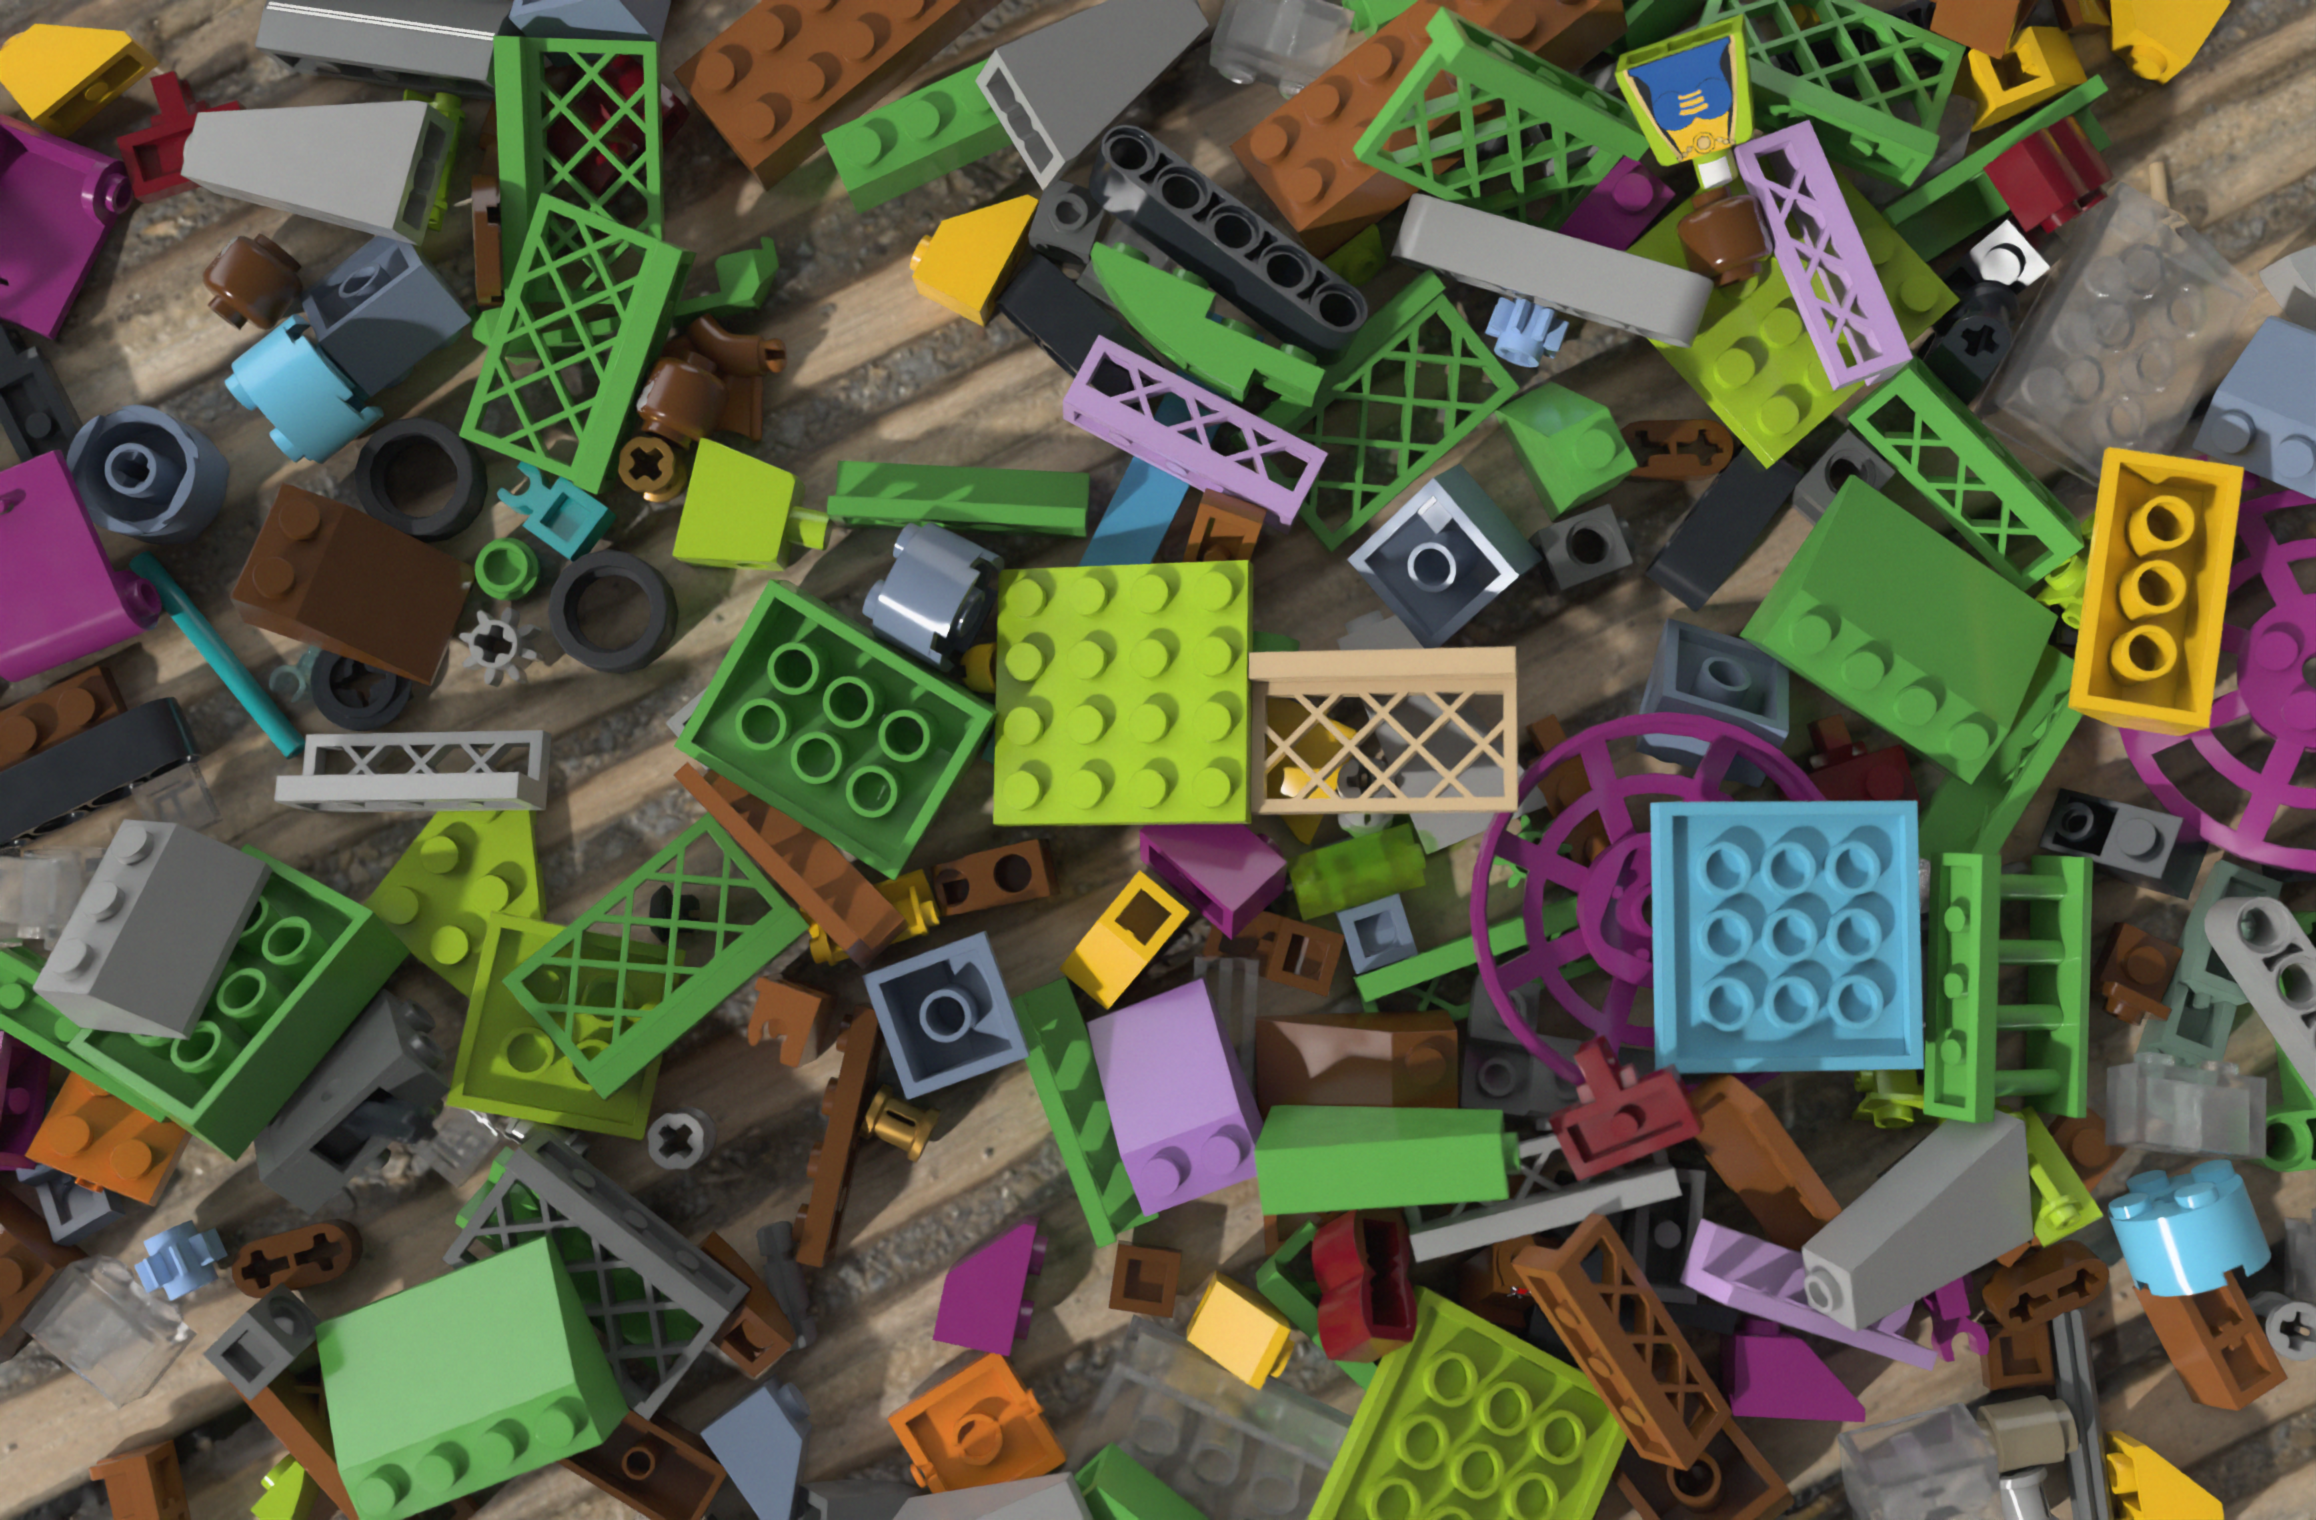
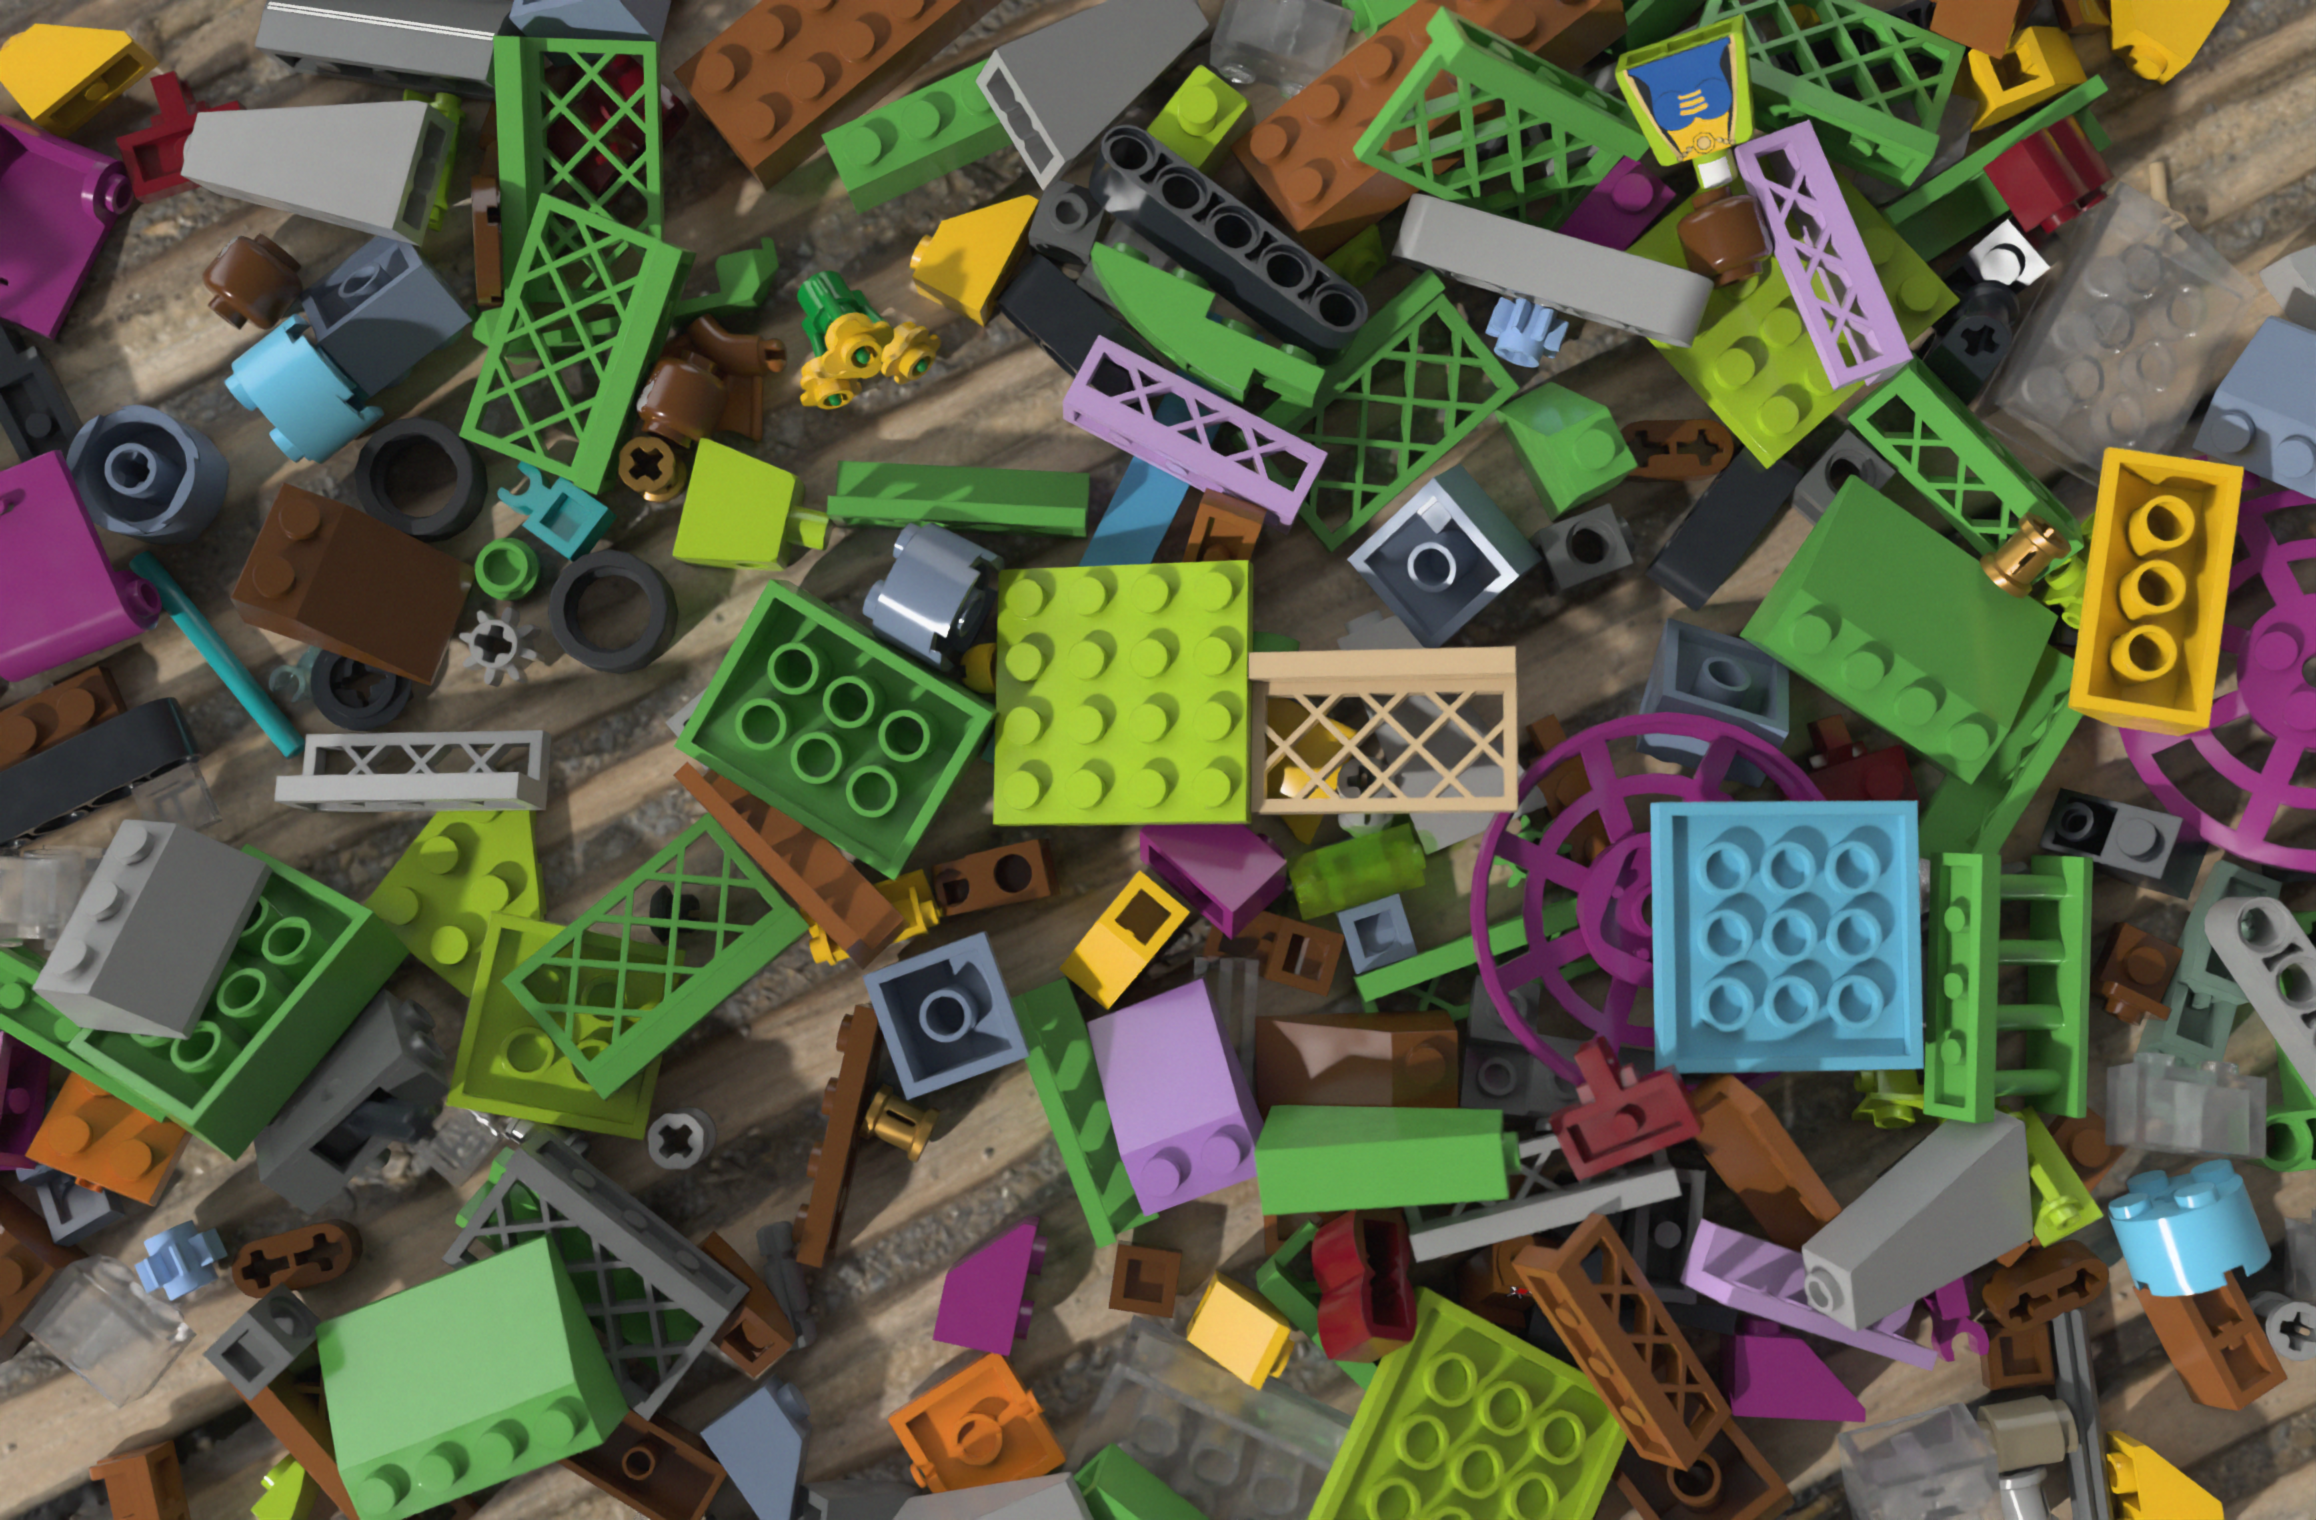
dark orange hinge [748,973,840,1069] -> none
none -> yellow plant [797,270,941,409]
none -> lime torso [1146,65,1256,180]
none -> pearl gold bush [1980,512,2072,599]

